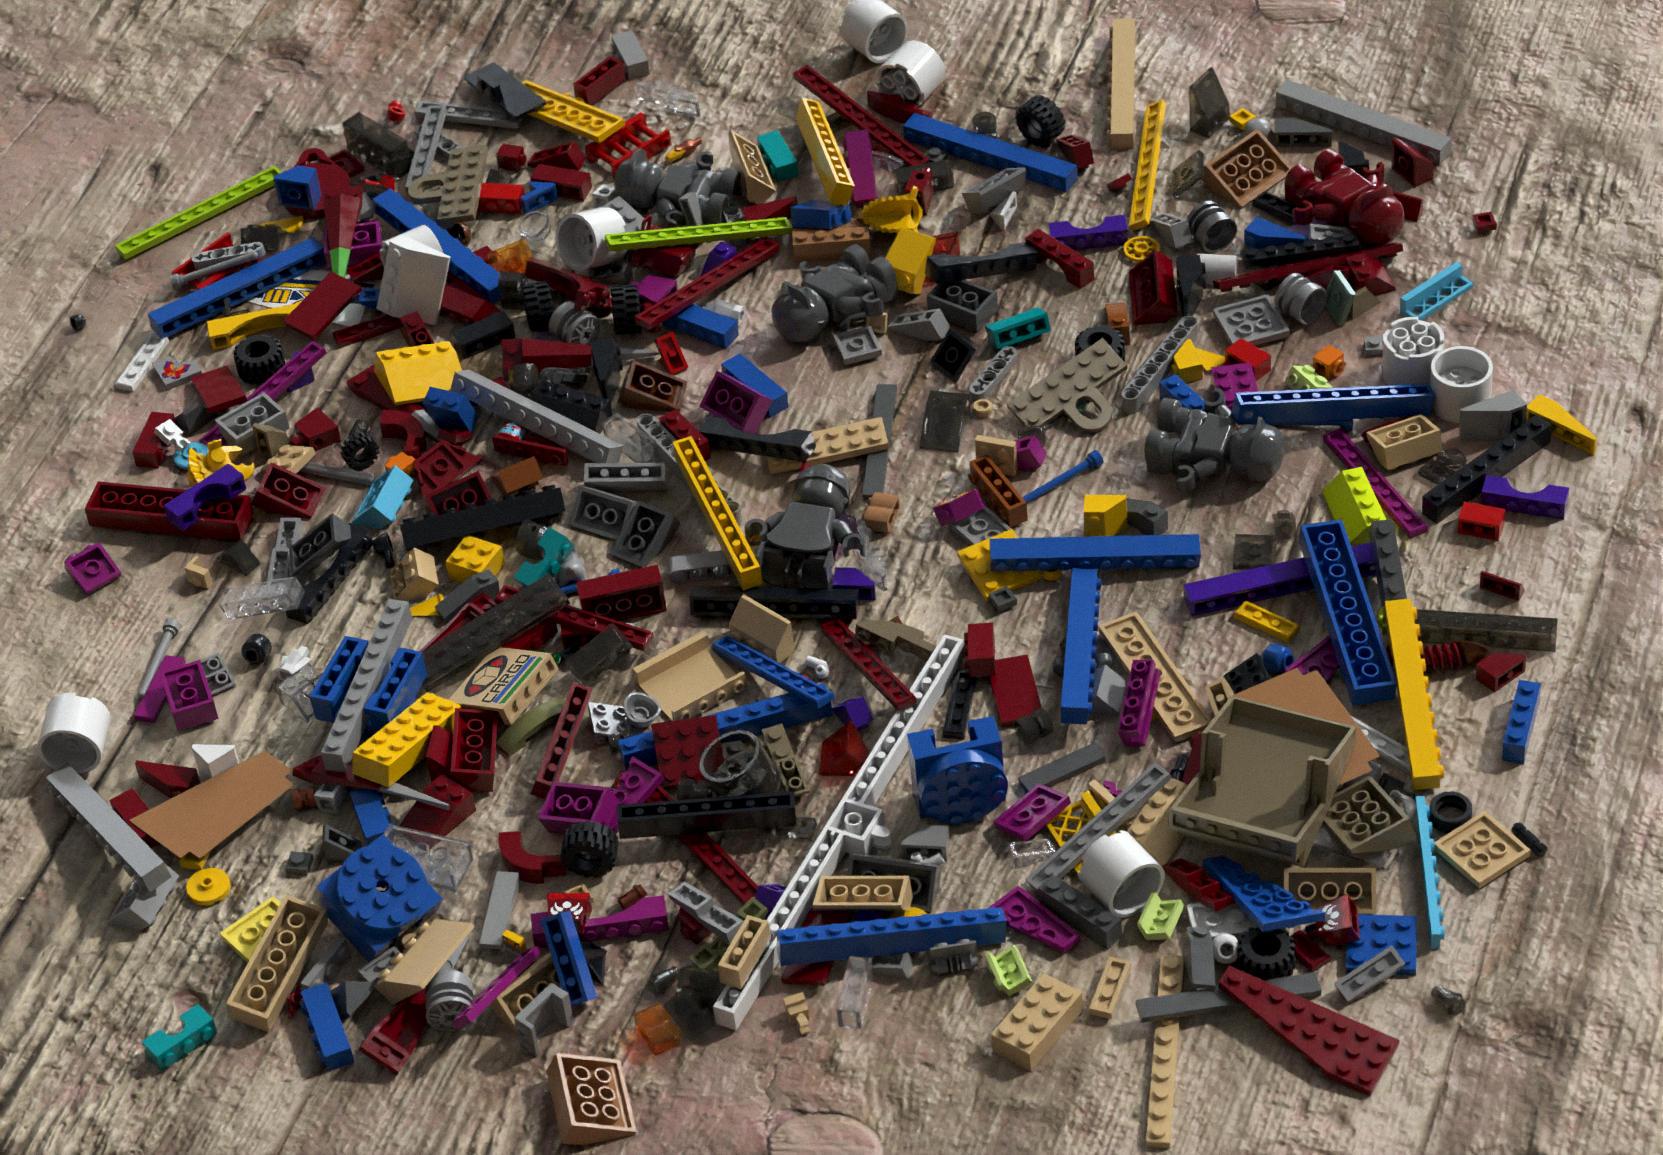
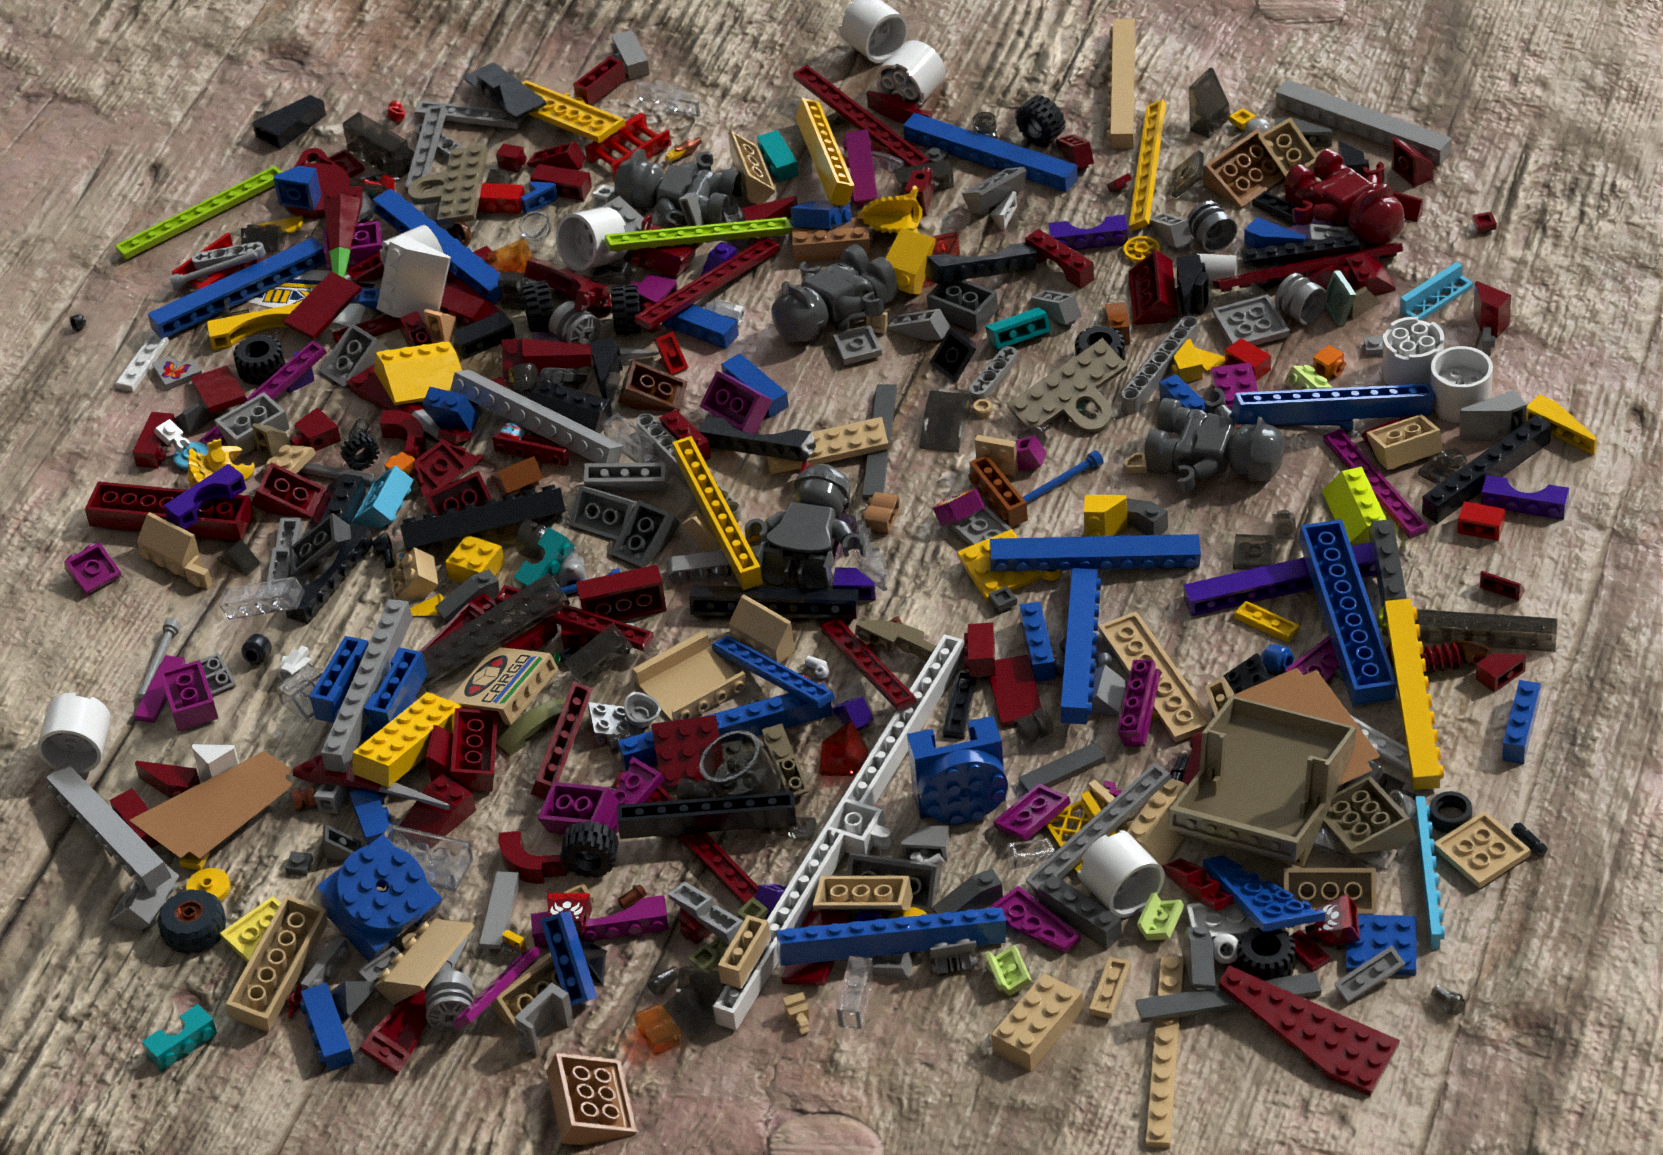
none -> tan slope [137,512,202,578]
none -> black wheel [157,889,226,954]
none -> black slope [252,95,326,149]
none -> black slope [303,474,366,536]
none -> light grey slope [318,323,389,388]
none -> light nougat slope [424,309,458,343]
none -> tan panel [681,510,743,552]
none -> dark grey slope [932,868,1003,914]
none -> blue brick [1019,602,1055,682]
none -> light grey slope [1030,290,1082,326]
none -> tan tile [1123,452,1147,474]
none -> black tile [1195,272,1209,315]
none -> tan slope [1258,117,1317,178]
none -> dark red slope [1473,281,1511,338]
none -> dark grey plate [1482,327,1495,356]

